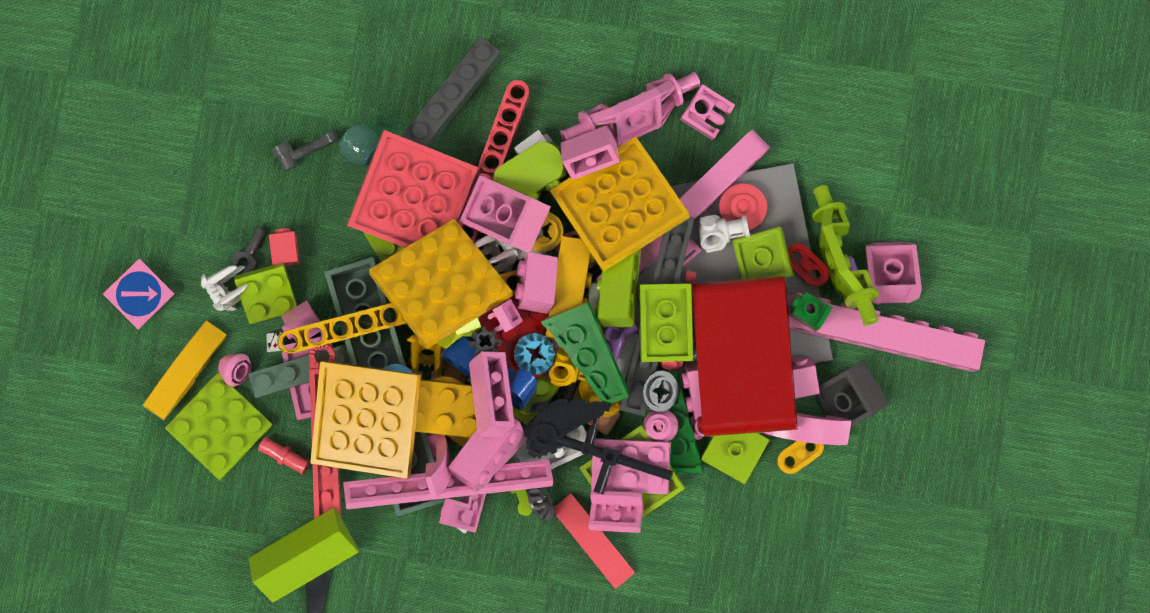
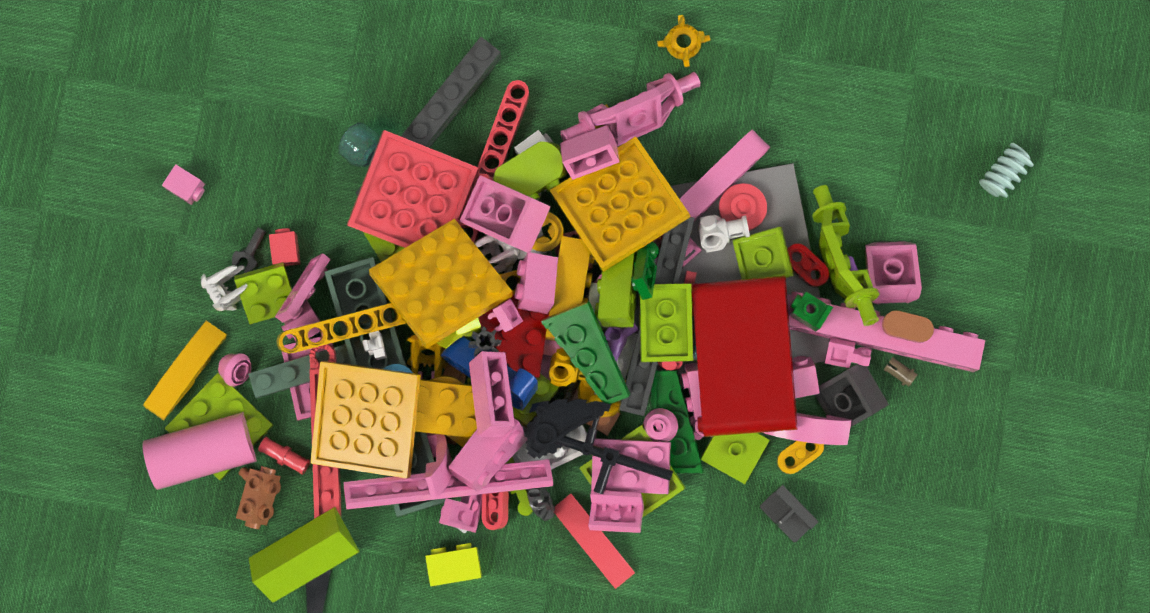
piece [103,259,174,330] -> none
white sticker [267,332,281,352] -> none
dark grey brick [271,130,339,172] -> none
medium azure gear [514,333,556,375] -> none
gear [640,370,678,412] -> none
bright pink brick [679,84,735,140] -> none
none -> bright pink brick [143,412,257,490]
none -> bright pink brick [162,164,205,205]
none -> nougat brick [236,466,281,529]
none -> bright pink plate [275,253,330,323]
none -> white plate [362,331,387,360]
none -> neon yellow brick [425,543,482,586]
none -> coral plate [482,491,509,530]
none -> green plate [631,242,659,300]
none -> yellow piece [657,15,710,67]
none -> dark grey panel [760,485,818,542]
none -> bright pink plate [825,337,872,368]
none -> nougat tile [882,311,934,343]
none -> dark tan pin [884,357,918,387]
none -> light aqua piece [979,143,1034,198]

